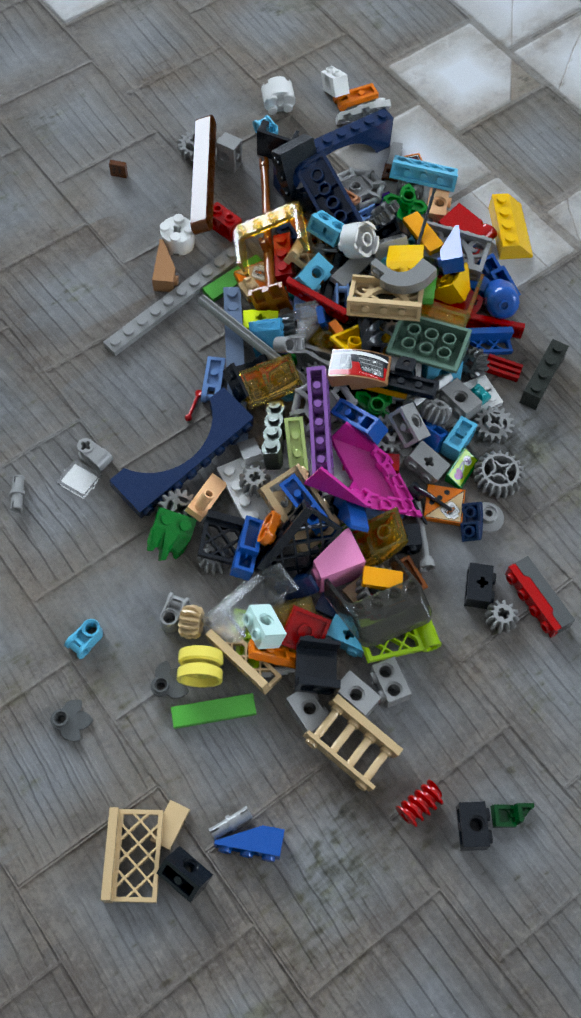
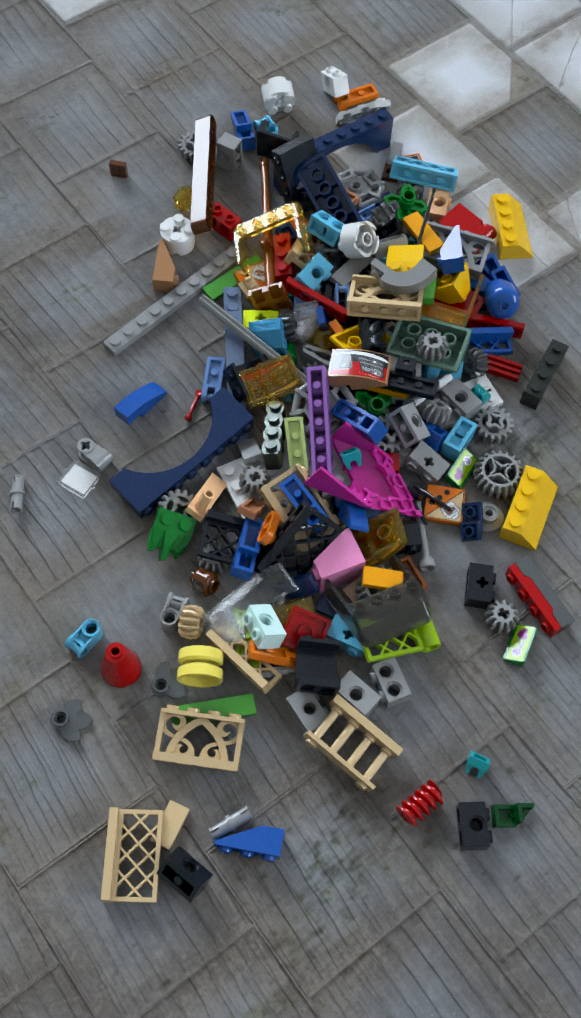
light grey piece [273,334,307,353] -> none
none -> red cone [101,642,142,688]
none -> blue slope [114,382,167,425]
none -> tan fence [152,705,246,772]
none -> clear yellow head [173,185,192,212]
none -> reddish brown head [189,567,220,596]
none -> blue slope [230,110,256,151]
none -> nougat tile [236,497,268,521]
none -> teal tile [339,446,362,470]
none -> light grey gear [416,331,449,362]
none -> teal tile [465,751,490,779]
none -> yellow slope [499,465,558,551]
none -> slope [502,624,537,667]

